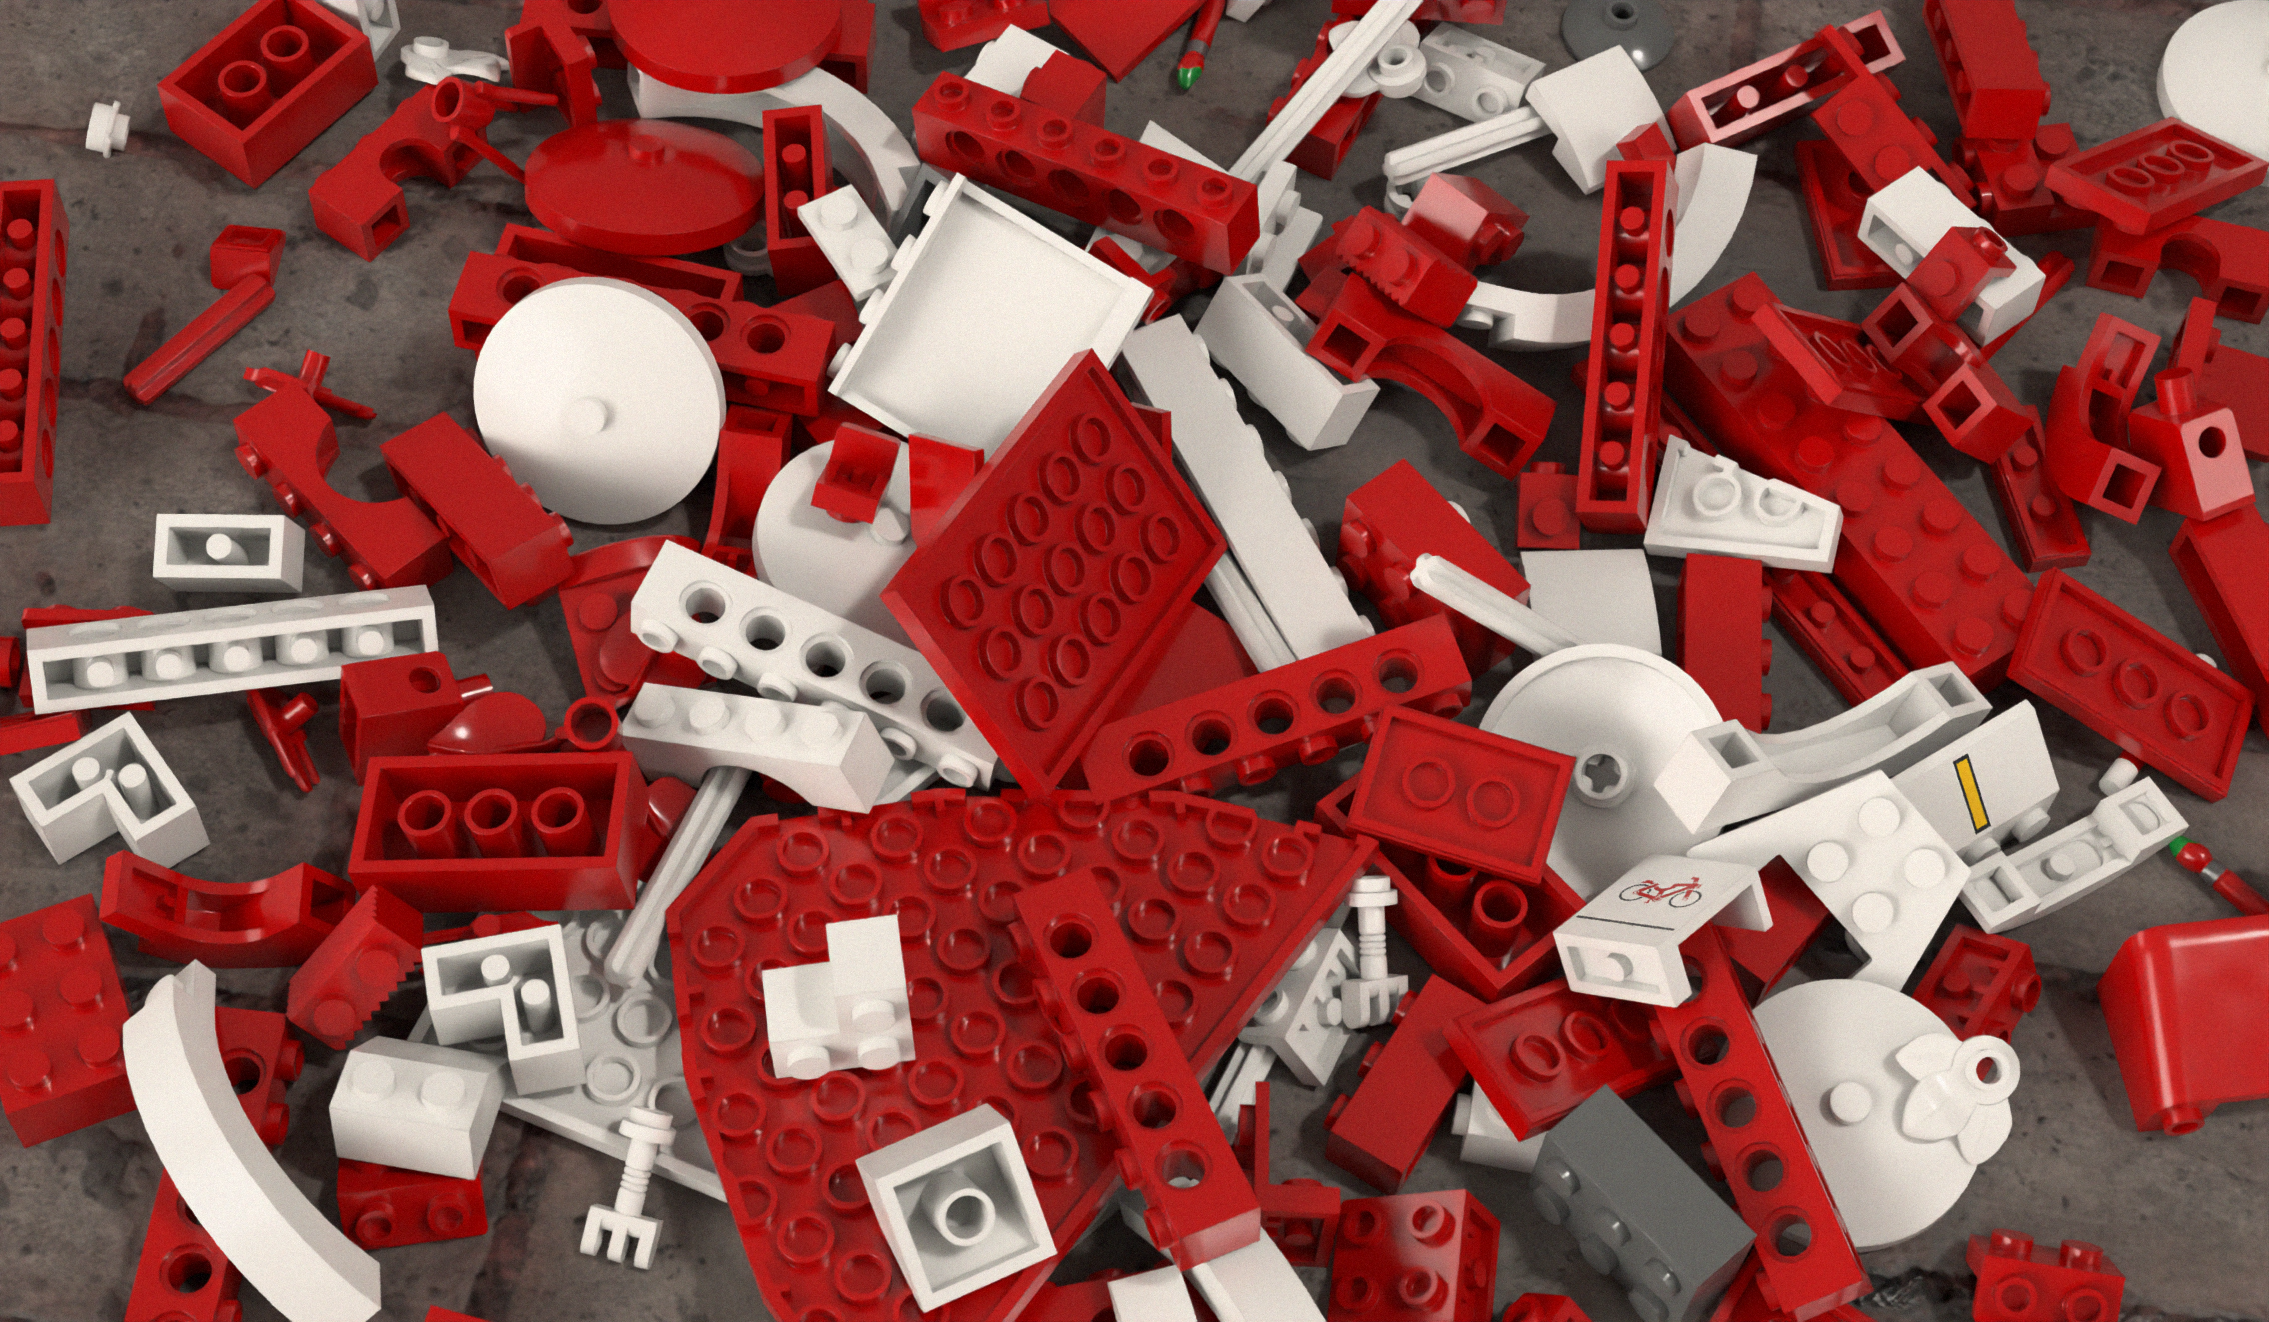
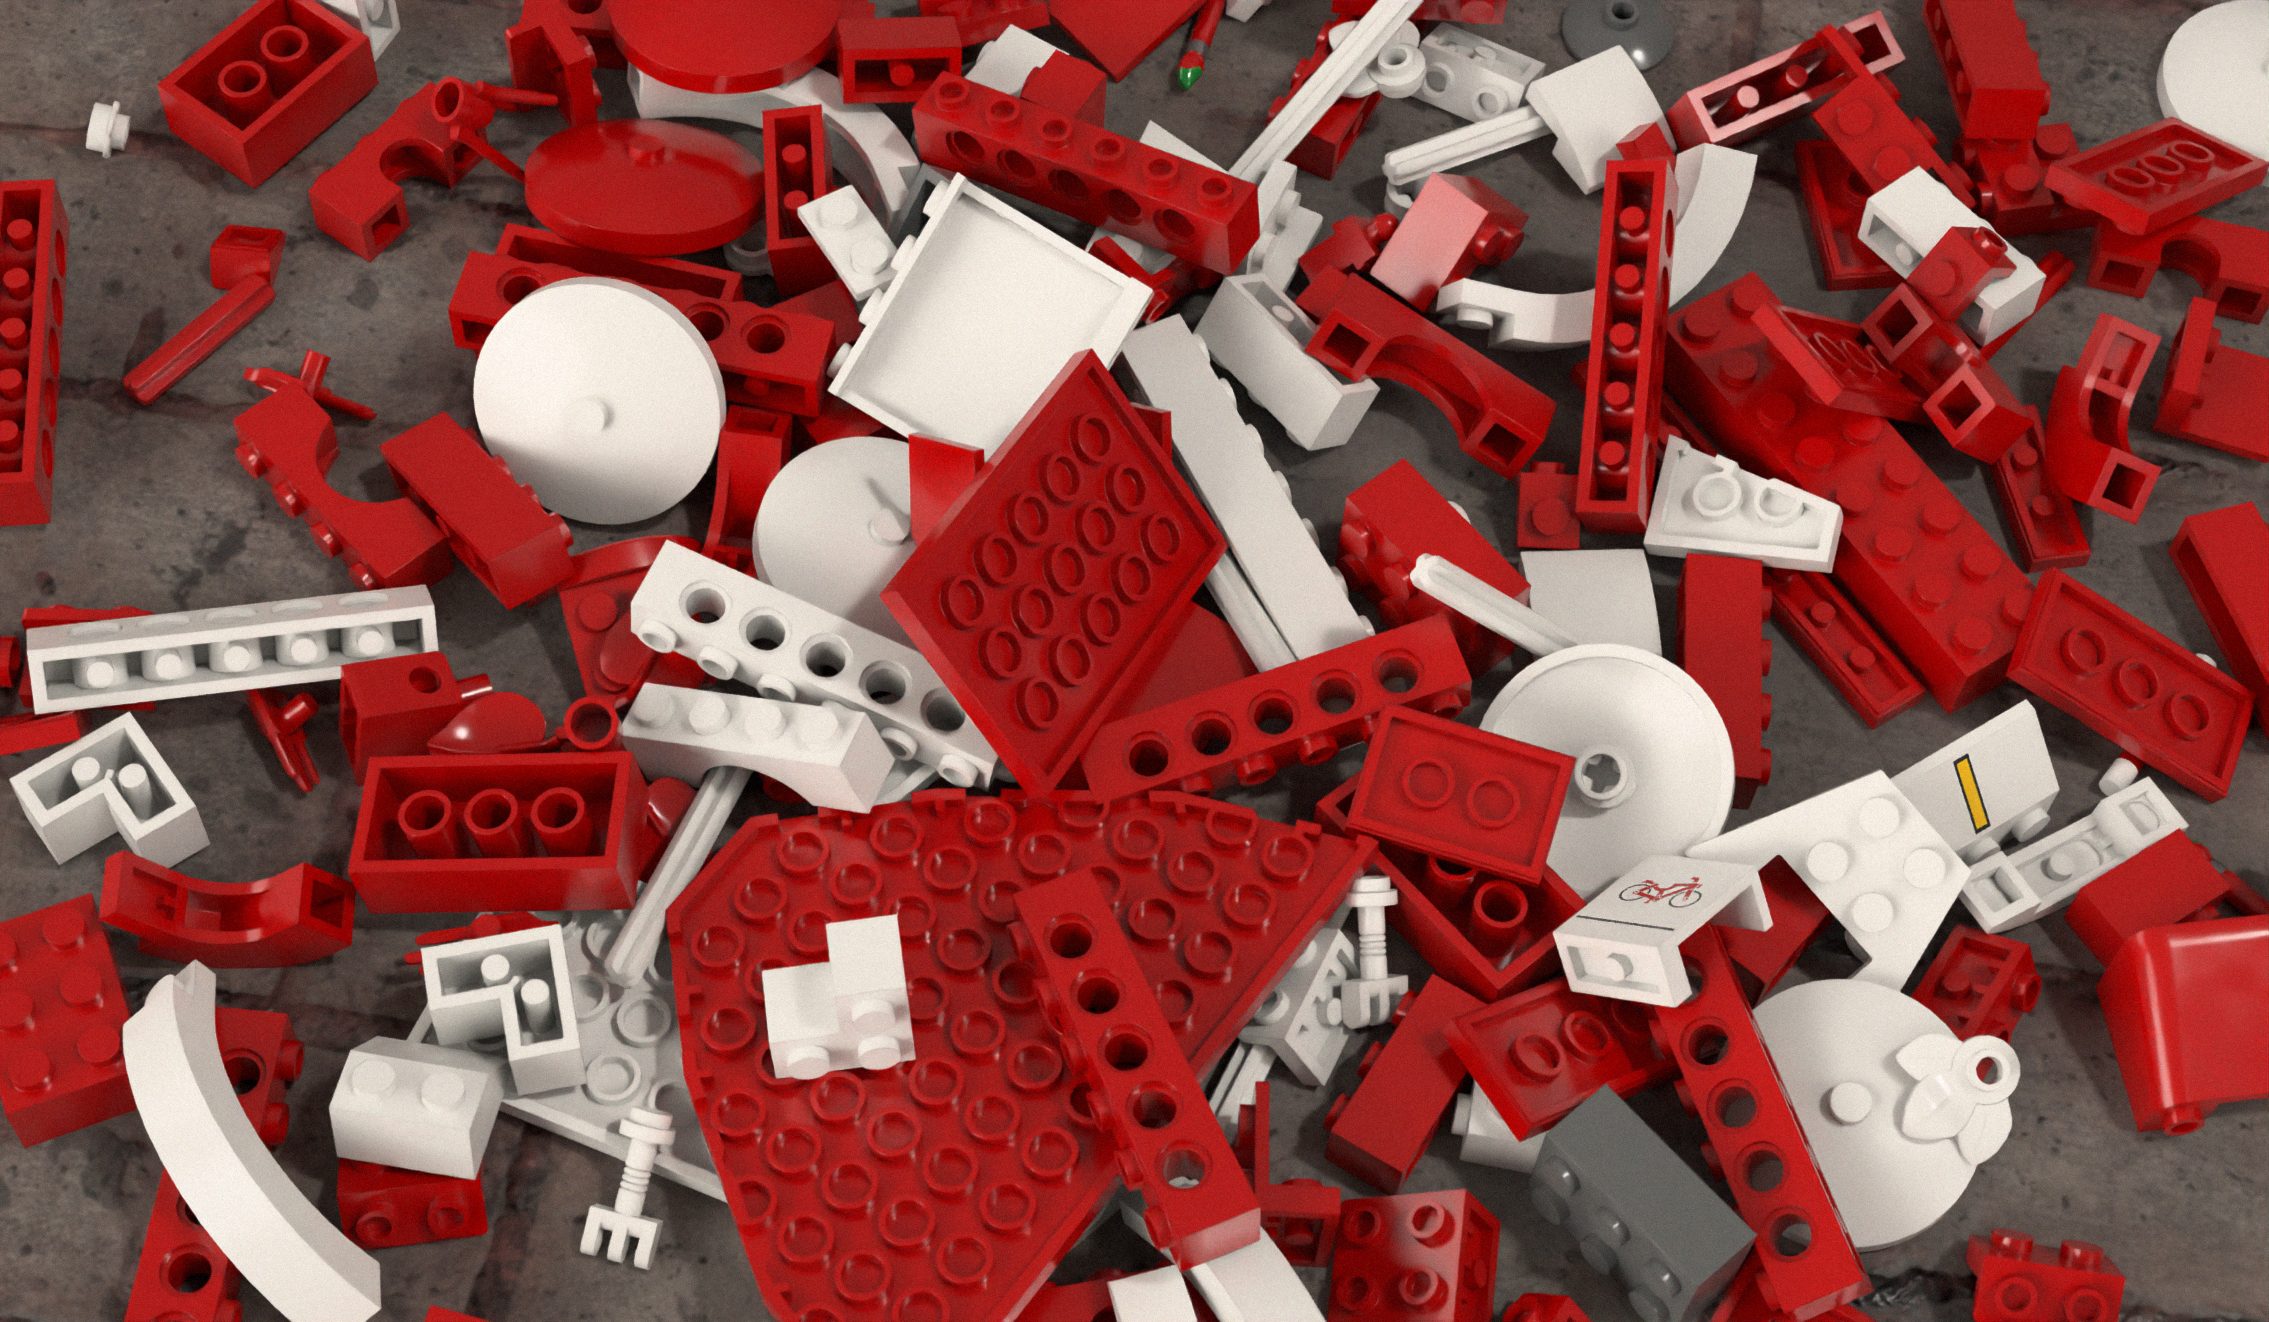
white brick [153,514,305,593] -> none
red brick [285,884,424,1050] -> none
white plate [400,37,510,85] -> none
red bracket [810,422,901,524] -> none
white slope [855,1103,1057,1313] -> none
red brick [1336,205,1478,329] -> none
white arch [1653,661,1993,835] -> none
red torso [2128,367,2256,521] -> none
none -> red brick [837,16,962,104]
none -> red brick [2063,828,2232,969]

